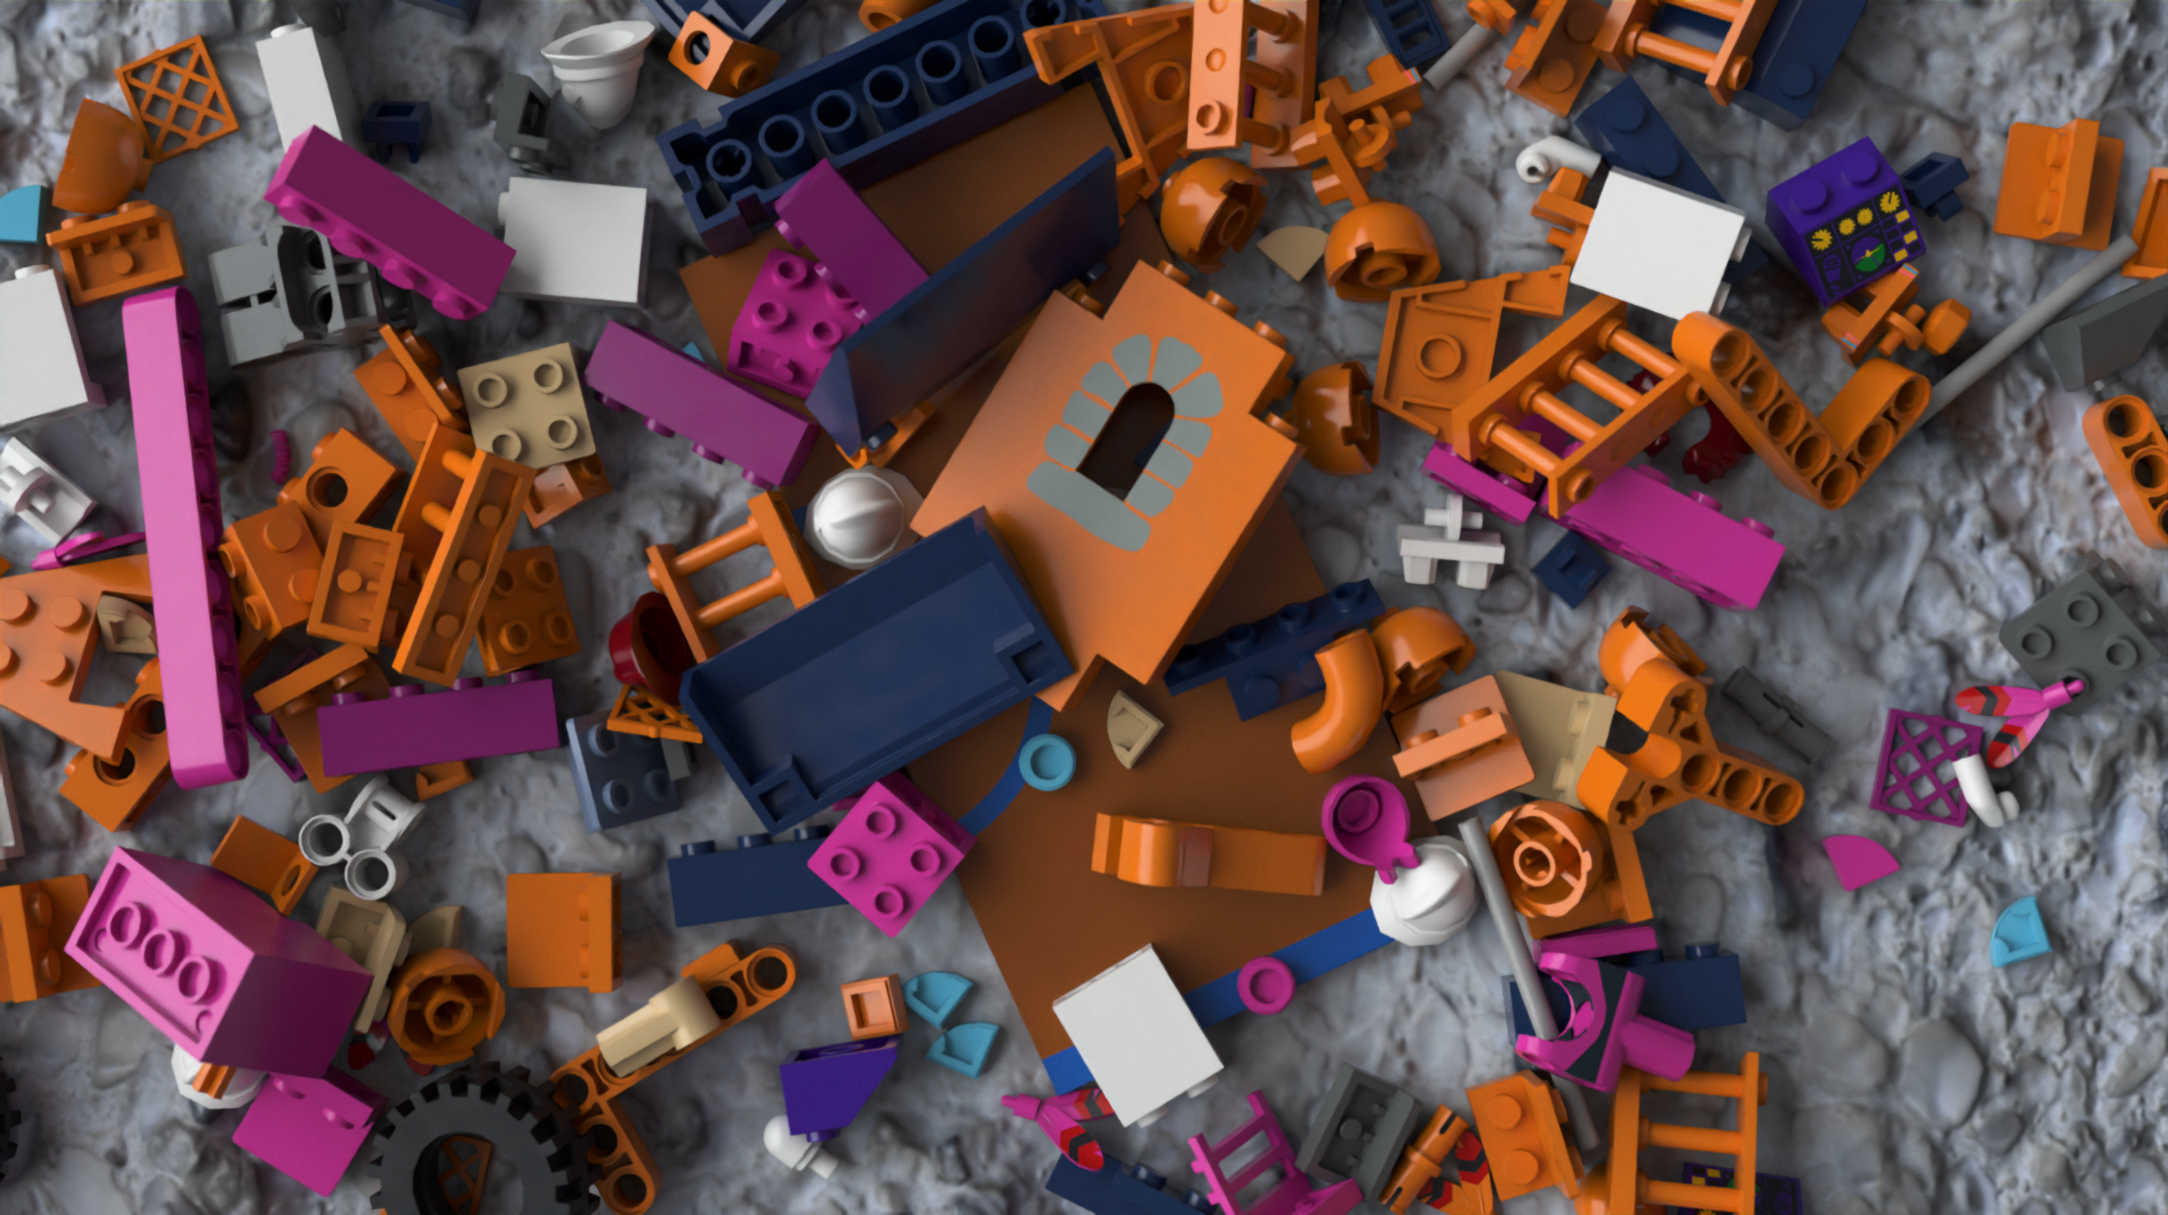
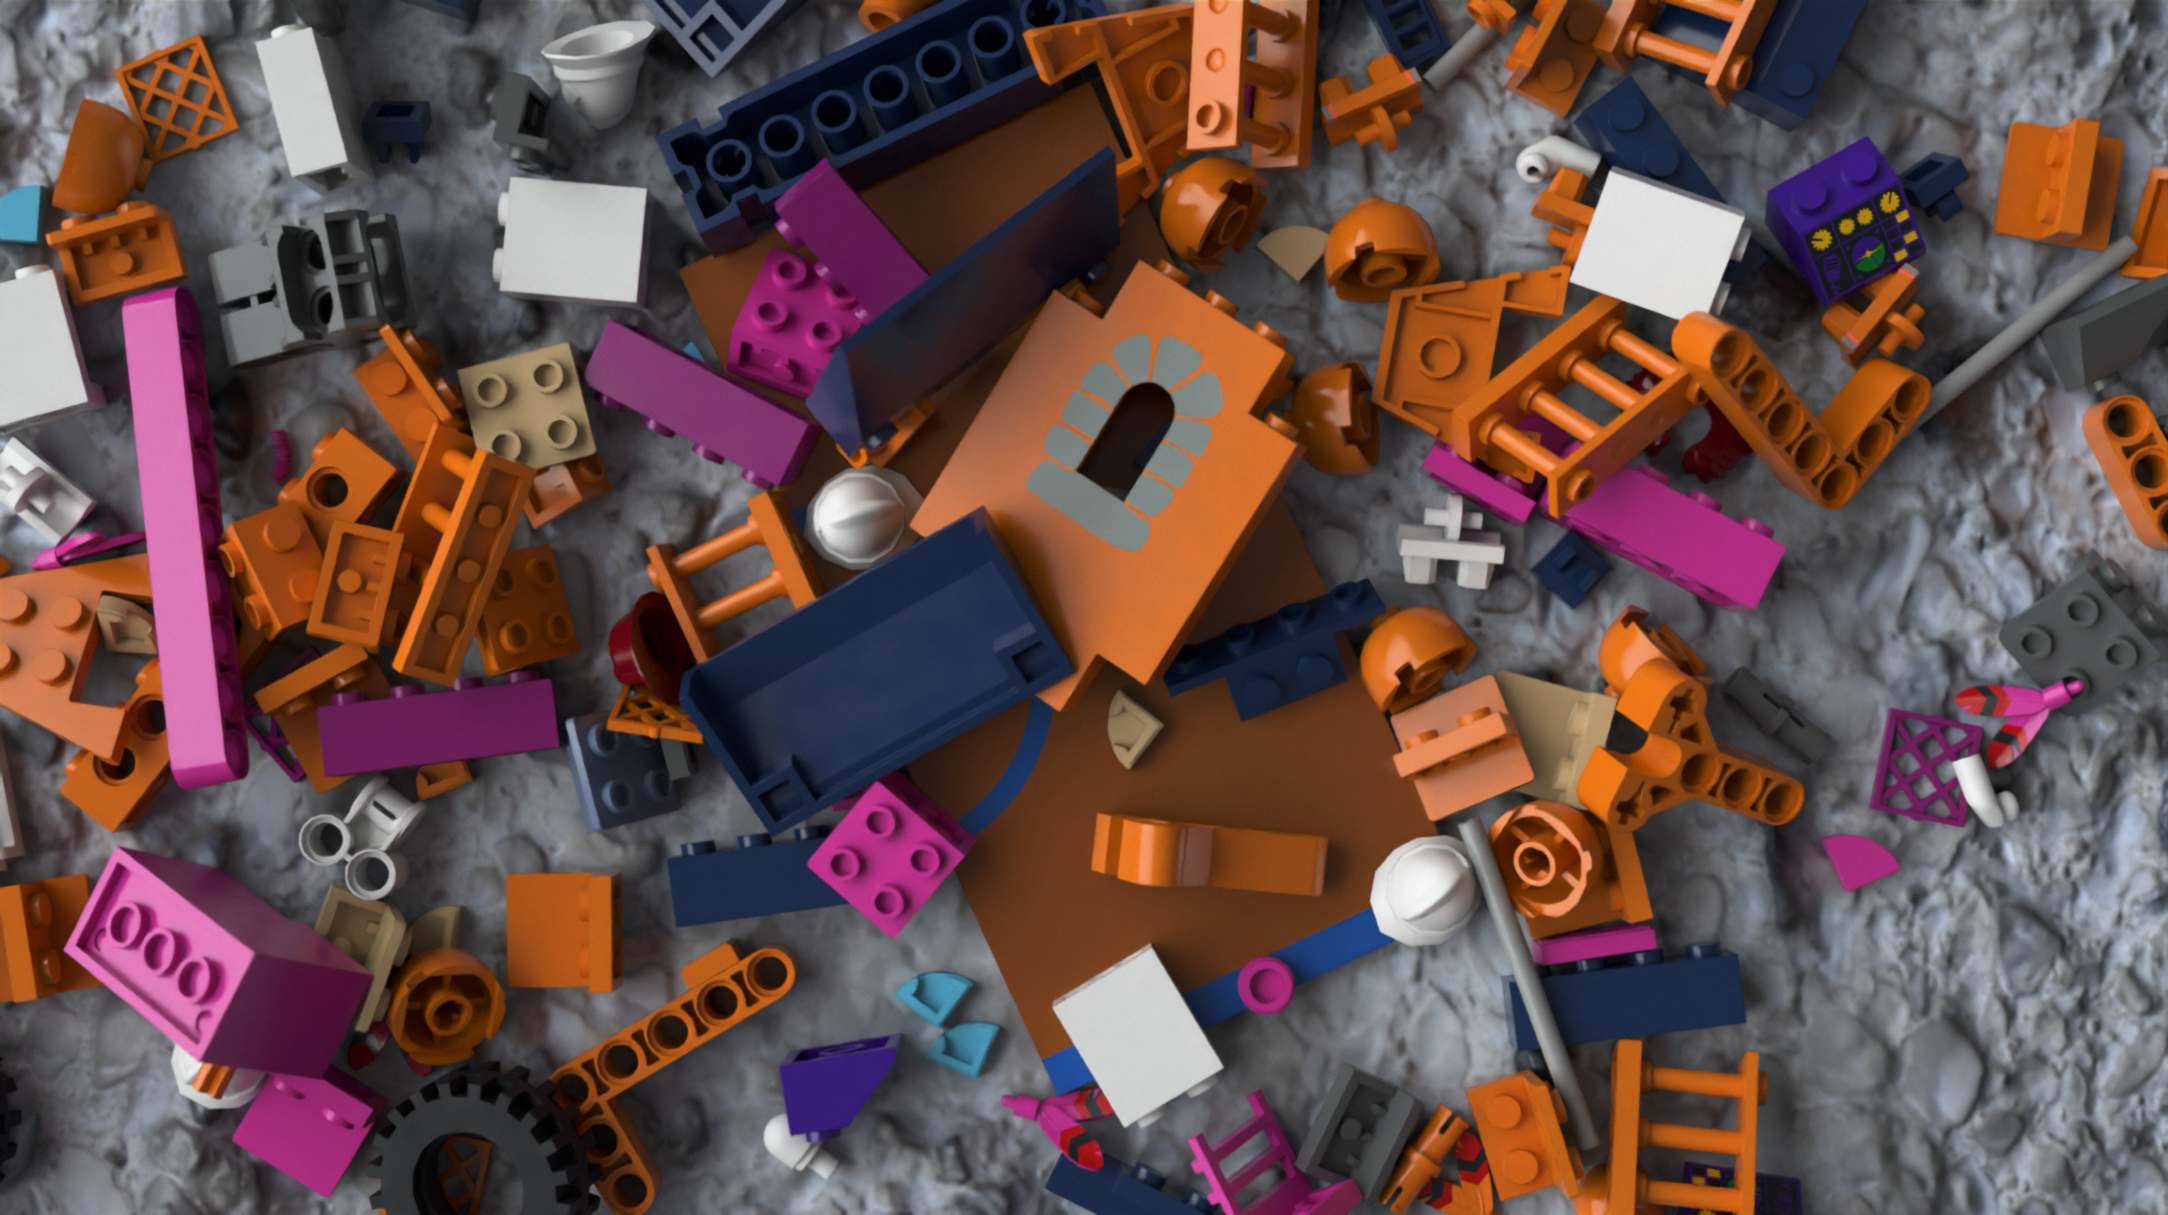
orange bracket [210,814,319,917] -> none
dark pink brick [263,124,517,321] -> none
tan piece [595,974,722,1078] -> none
orange bracket [668,11,781,99] -> none
orange tile [840,973,910,1041] -> none
medium azure tile [1019,733,1076,791] -> none
orange hips [1290,96,1393,208] -> none
orange cylinder [1291,628,1384,776] -> none
dark pink piece [1322,773,1421,884] -> none
dark pink connector [1514,952,1695,1093] -> none
orange tile [1919,298,1972,356] -> none
medium azure tile [1990,895,2053,968] -> none

